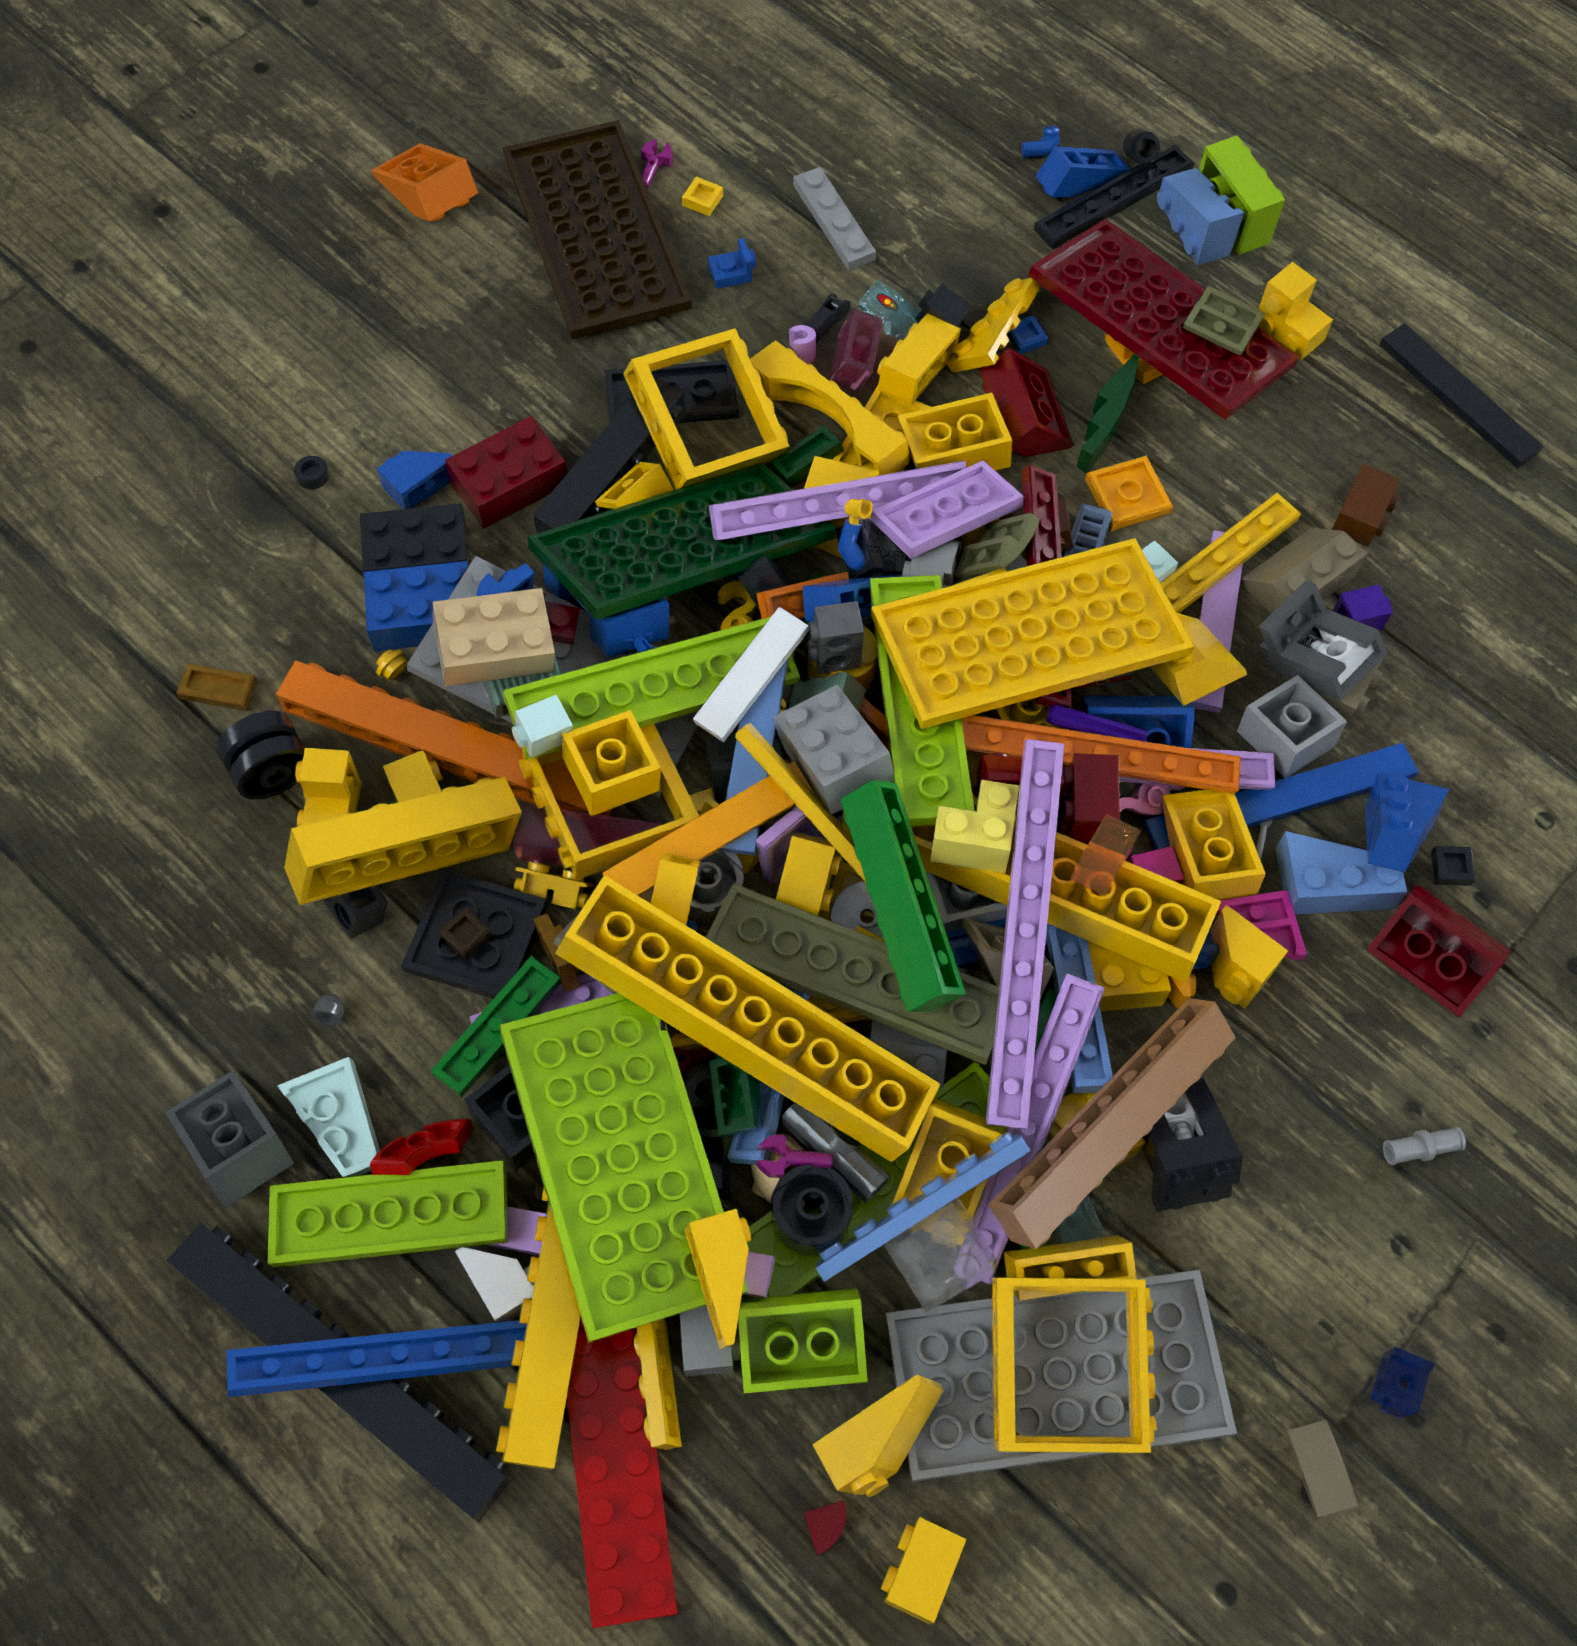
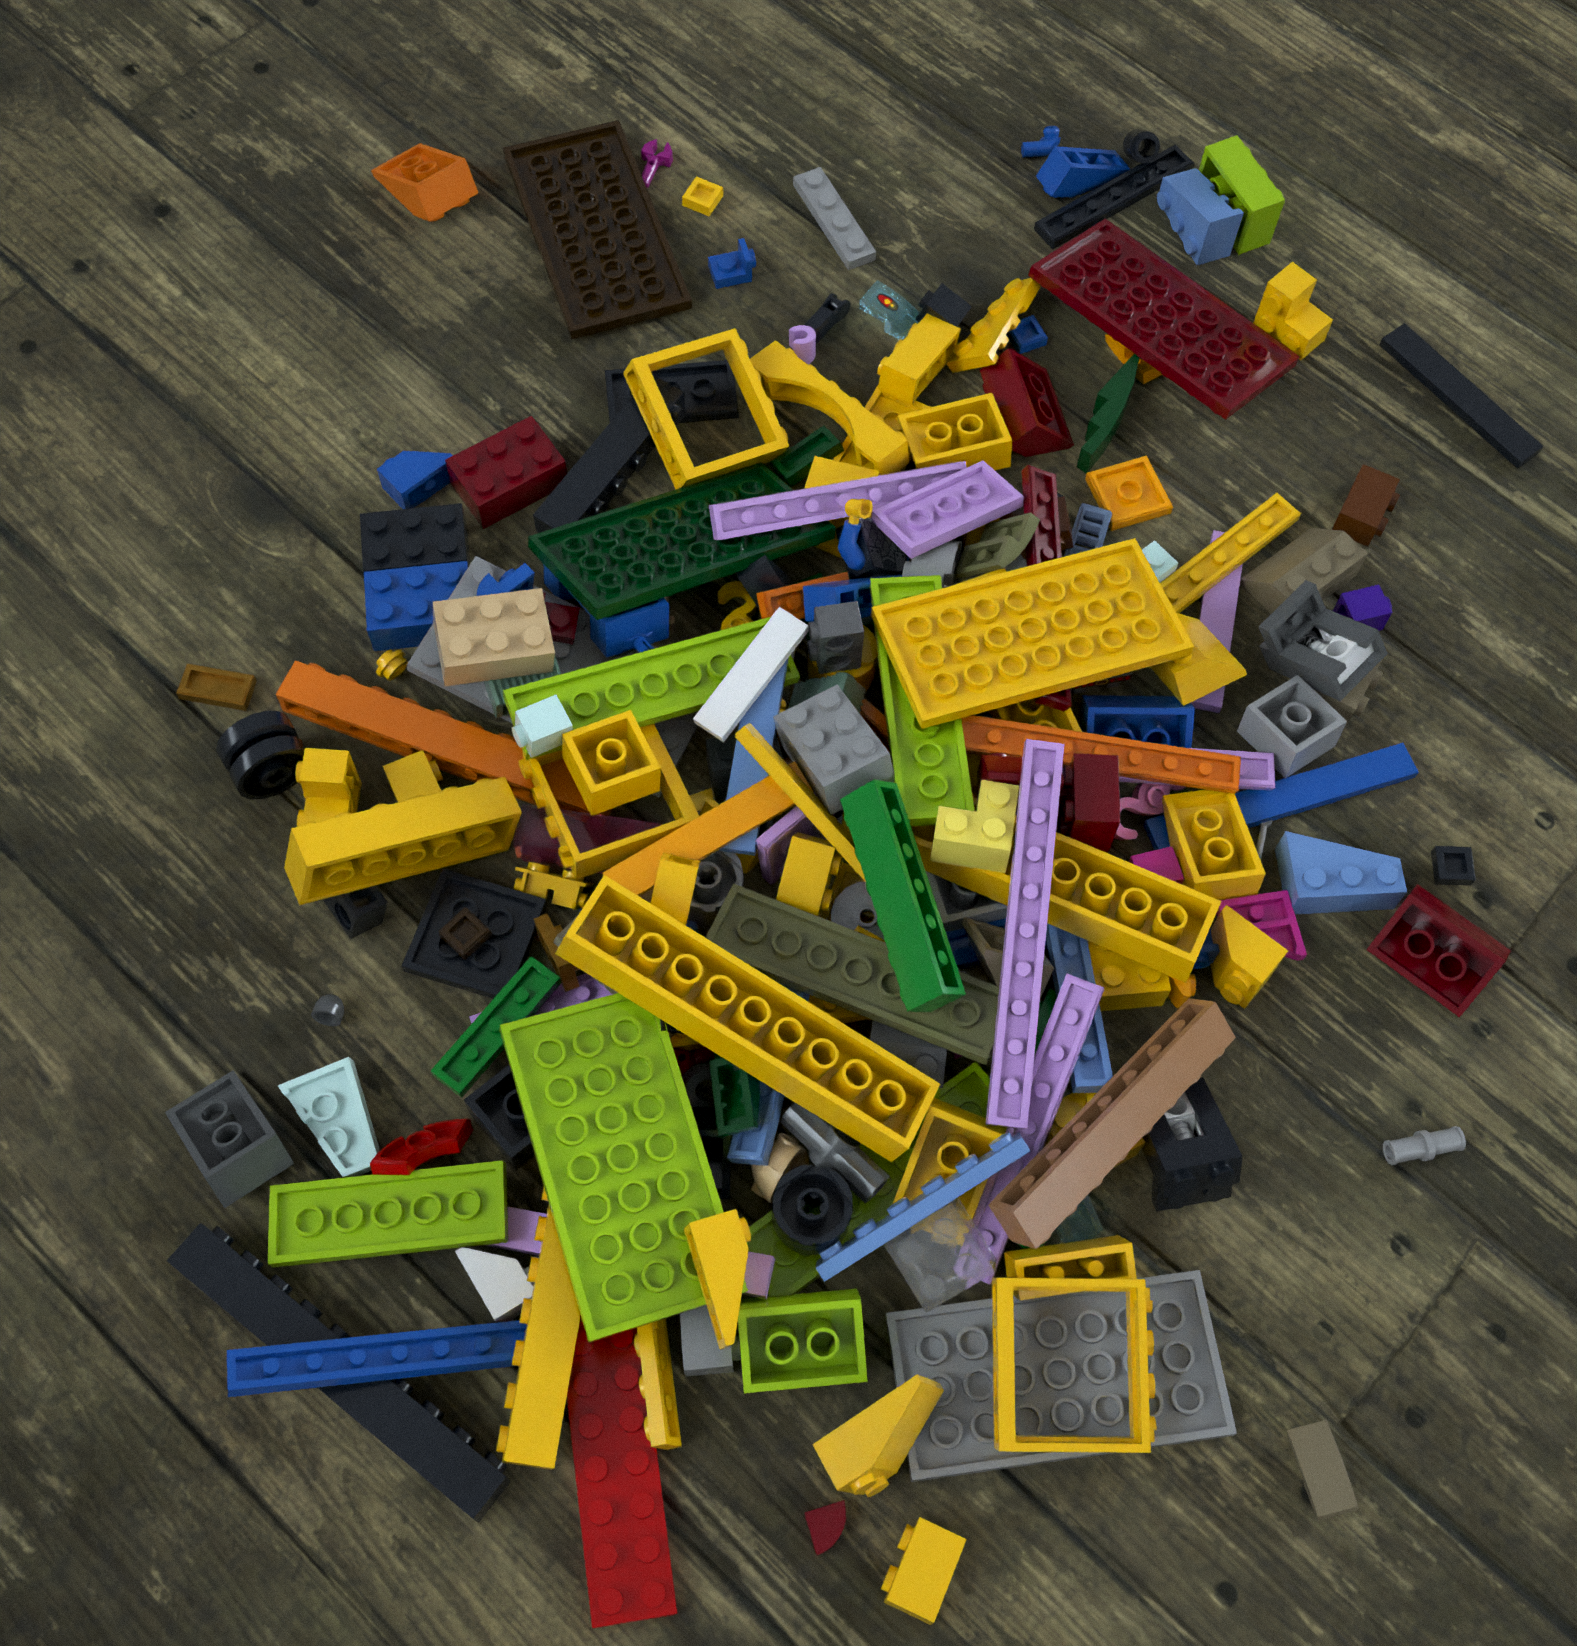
black tile [294,456,329,490] -> none
yellow slope [595,462,674,510] -> none
magenta bar [756,1134,833,1179] -> none
clear pink brick [829,308,884,391] -> none
dark purple axle [1046,705,1147,742] -> none
clear orange slope [1070,814,1141,897] -> none
olive slope [1183,285,1265,356] -> none
blue wedge [1365,772,1449,873] -> none
clear blue brick [1370,1347,1434,1417] -> none

